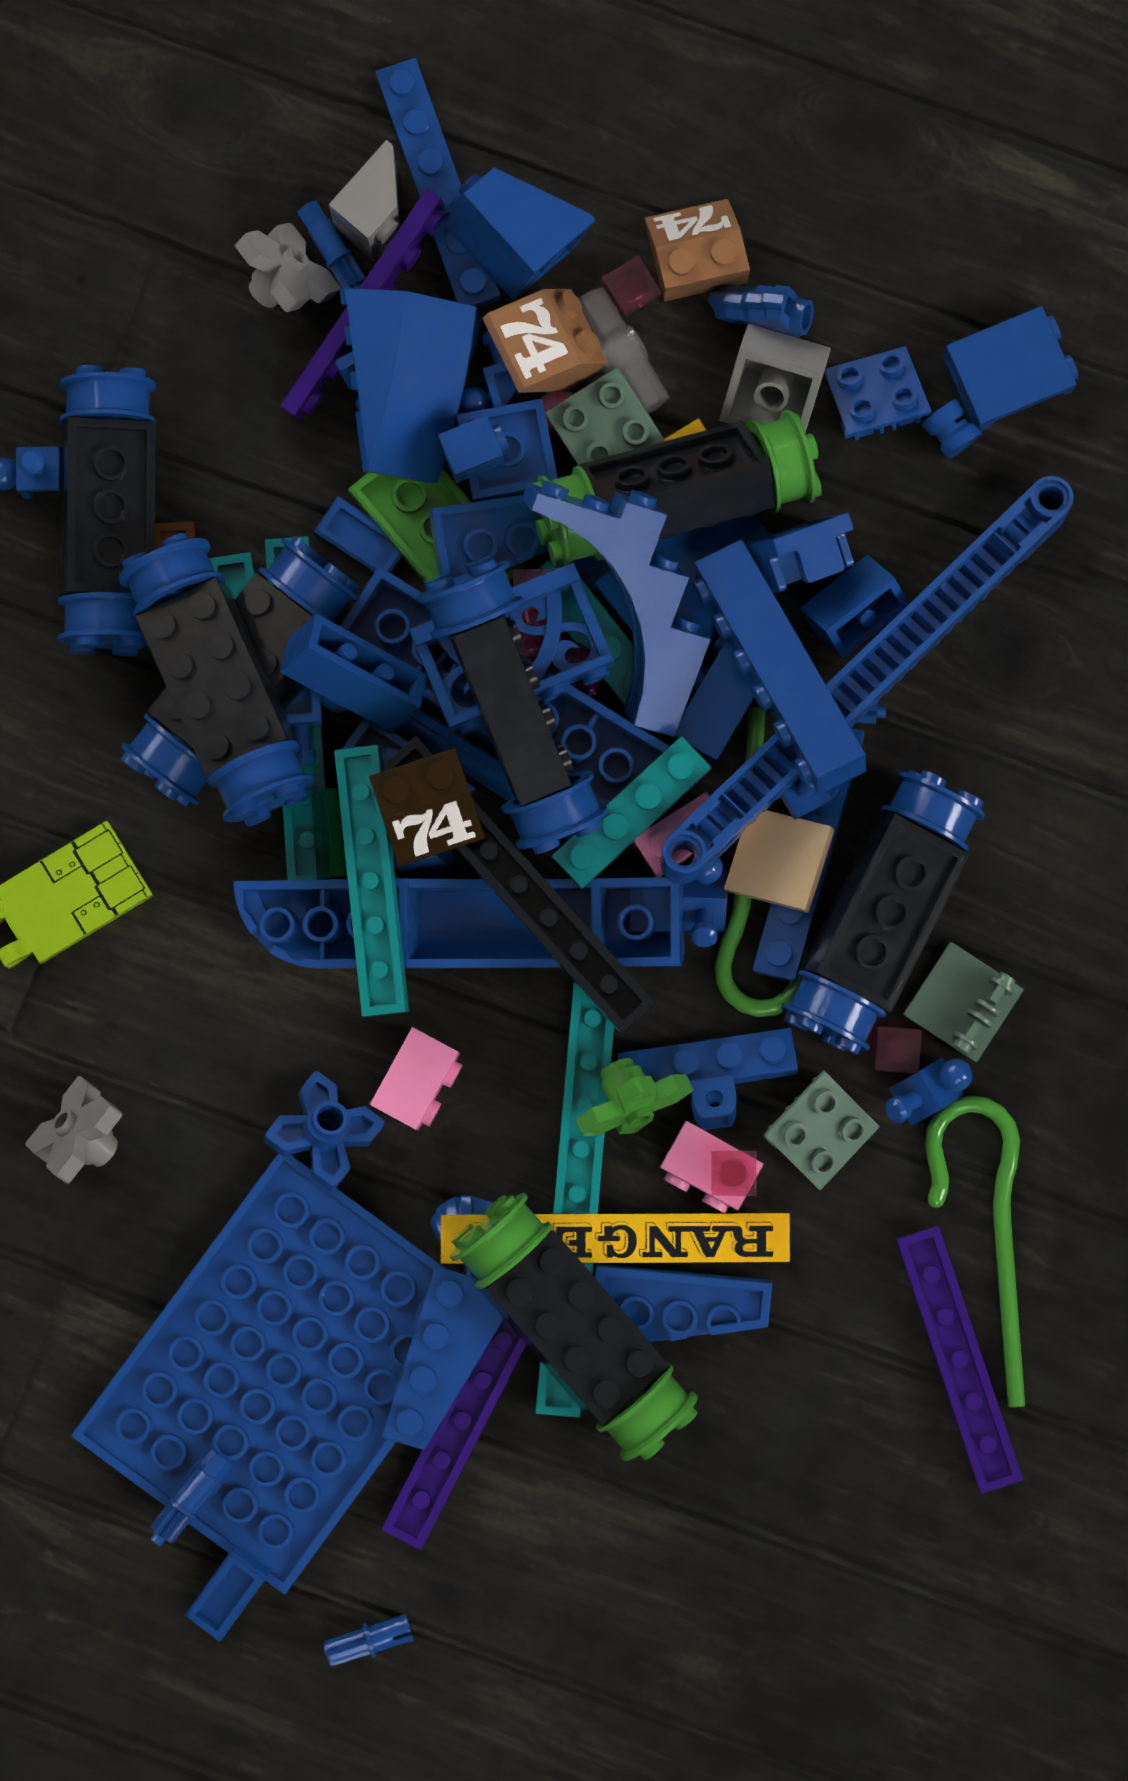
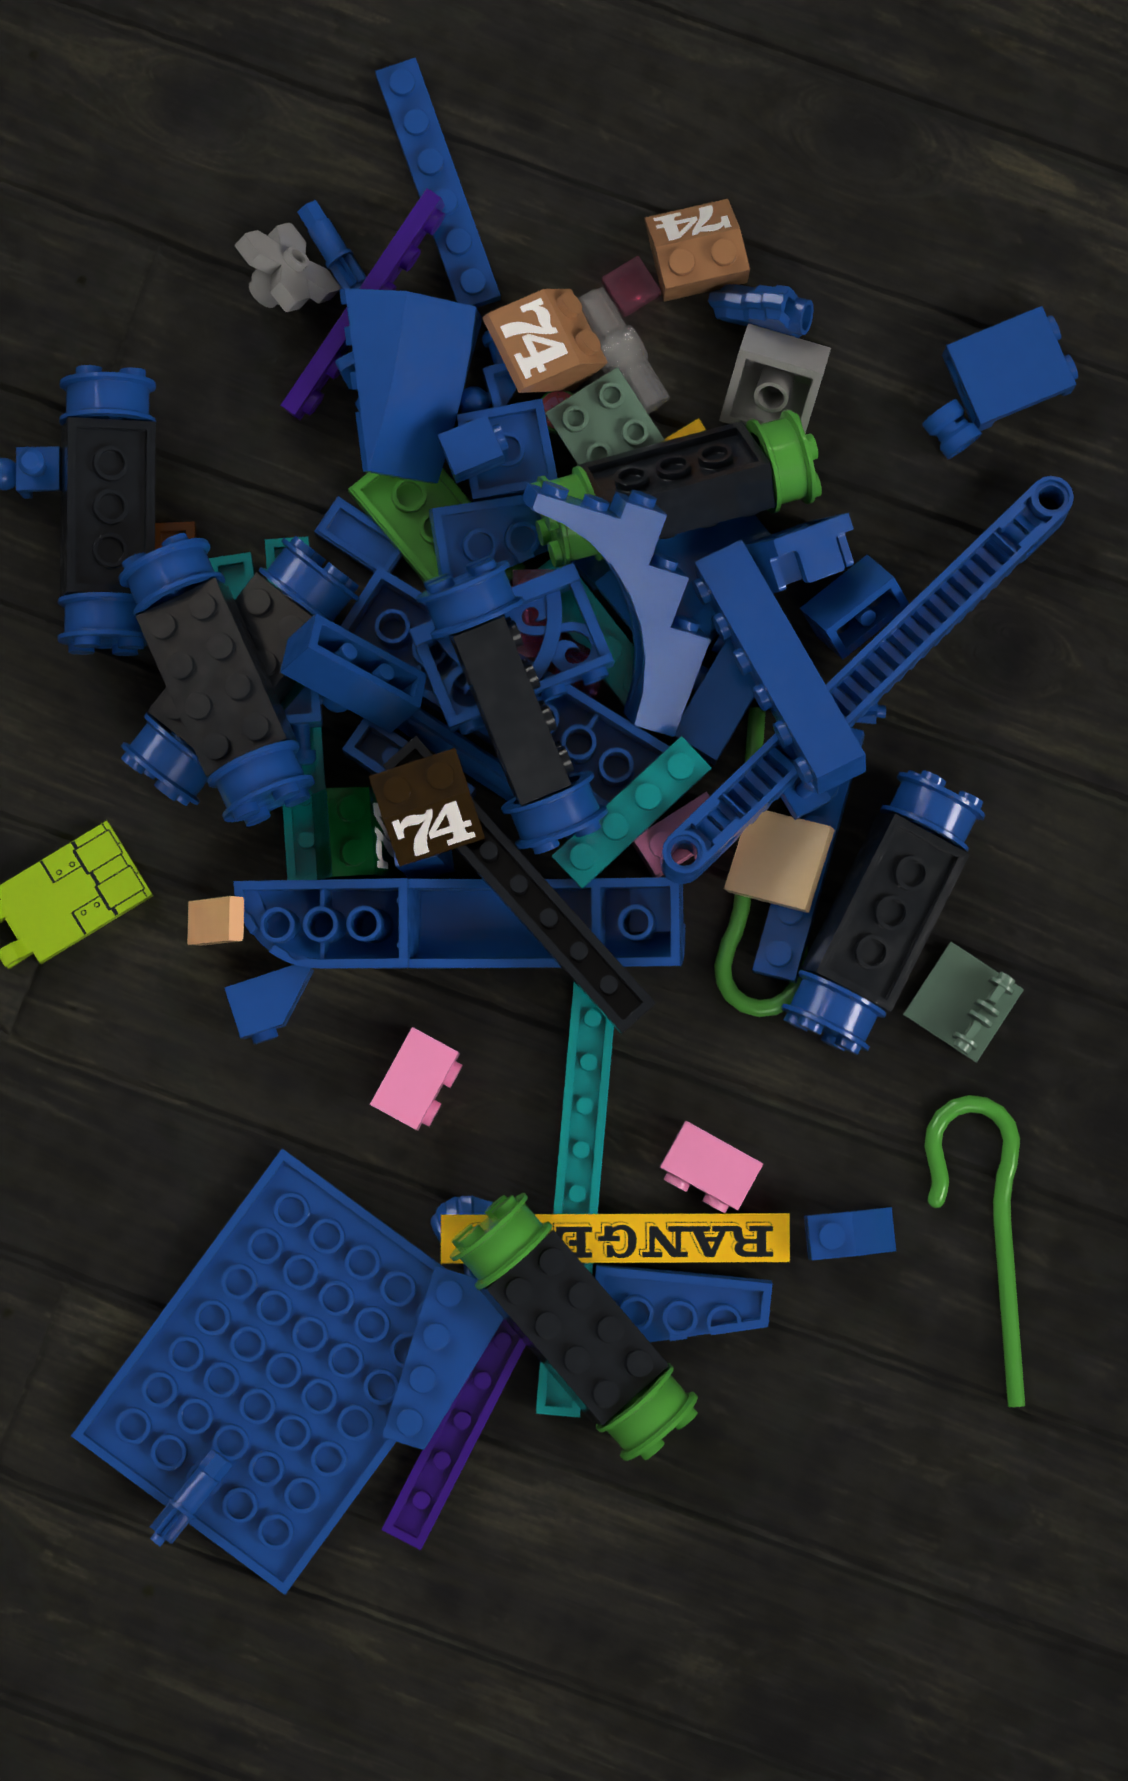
light grey plant [26,1076,122,1184] -> none
blue tile [184,1545,271,1642] -> none
blue plant [263,1071,385,1191] -> none
blue axle [324,1613,414,1666] -> none
light grey slope [329,140,401,261] -> none
teal plate [334,745,409,1017] -> none
blue slope [444,167,595,301] -> none
bright green plant [575,1058,694,1136] -> none
blue plate [617,1028,798,1131] -> none
blue piece [683,857,727,947] -> none
clear pink plate [711,1151,756,1196] -> none
sand green hinge [763,1070,880,1190] -> none
blue hinge [824,346,932,441] -> none
clear pink plate [874,1026,922,1074] -> none
blue piece [885,1057,972,1126] -> none
dark purple plate [895,1226,1023,1494] -> none
none -> light nougat tile [187,896,244,946]
none -> blue slope [225,965,314,1044]
none -> blue slope [804,1207,896,1260]

